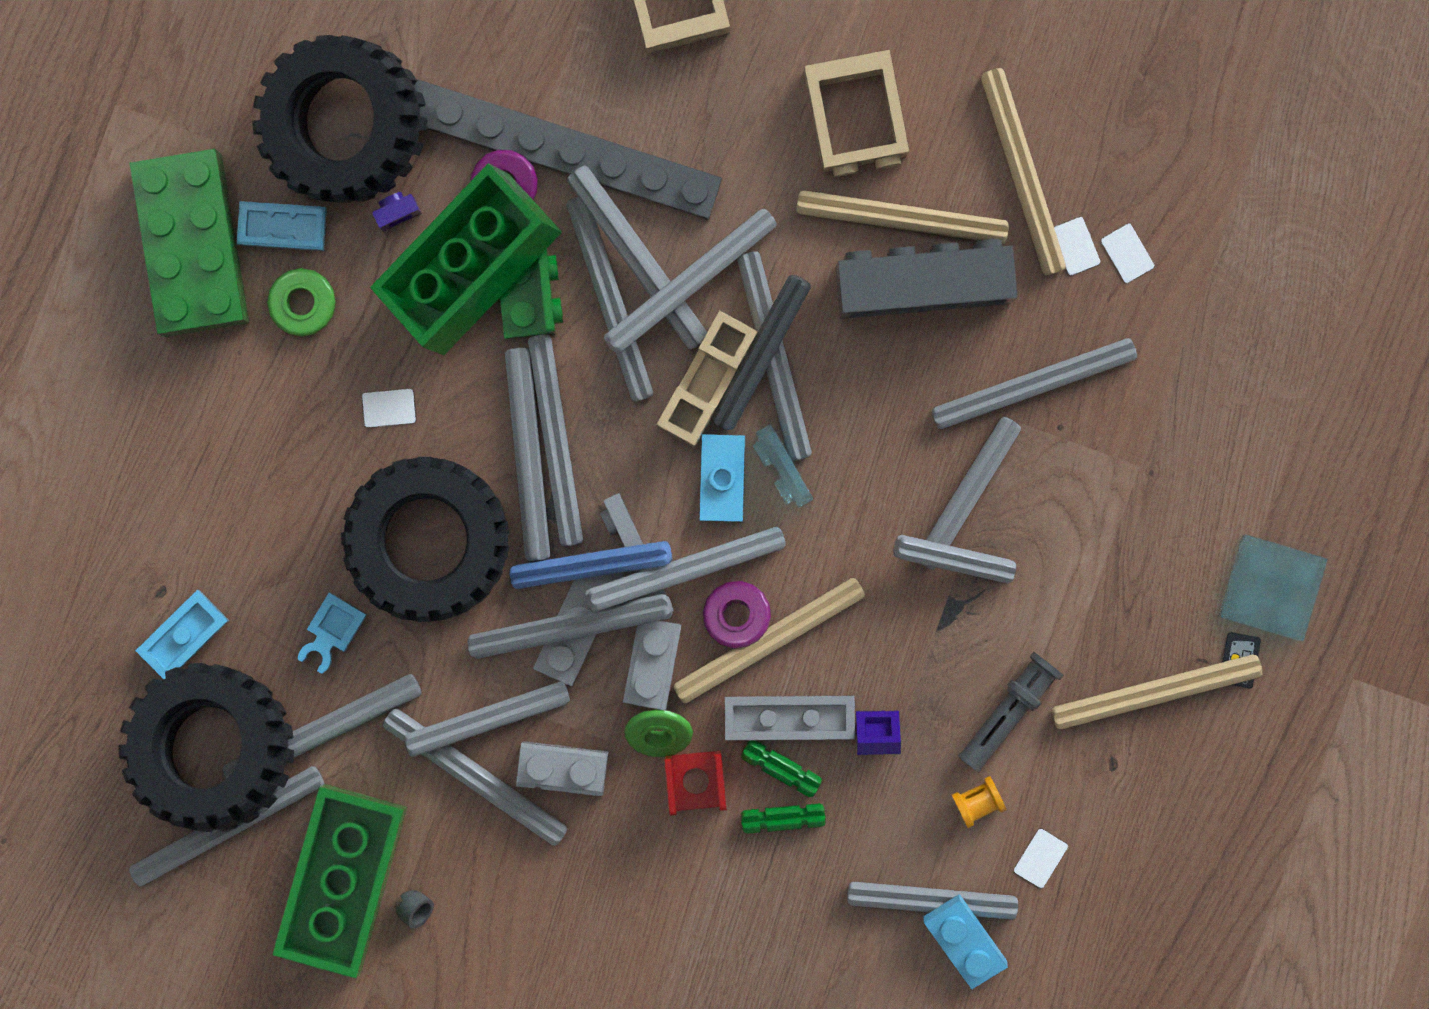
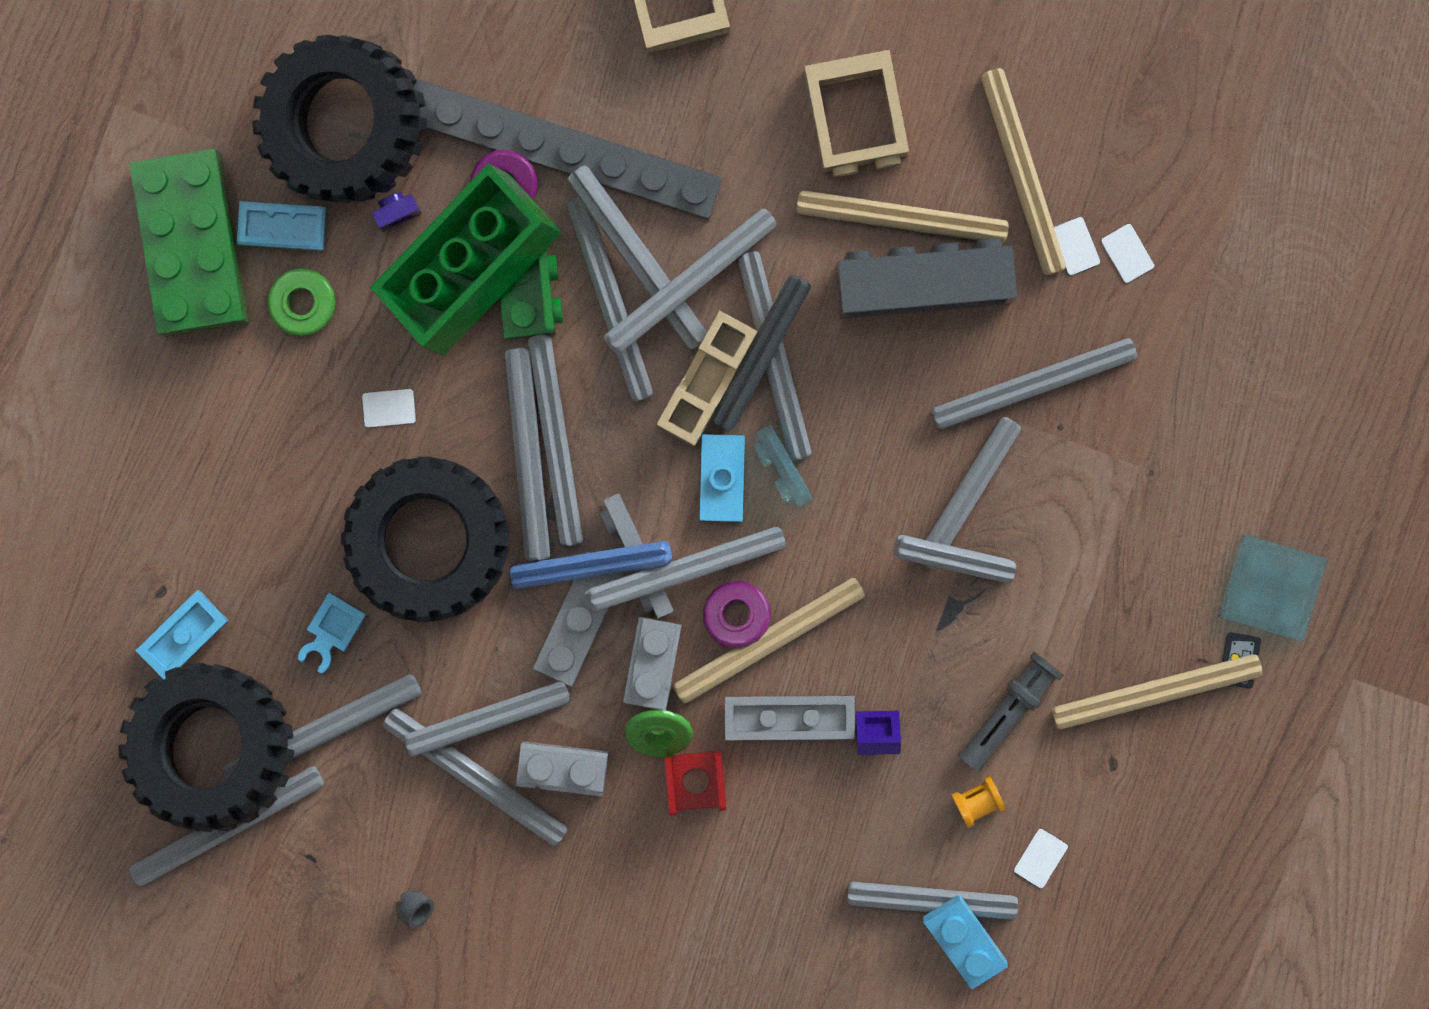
green brick [272,784,408,978] -> none
light grey axle [467,594,672,659] -> none
green axle [741,740,822,797] -> none
green axle [741,803,826,834] -> none

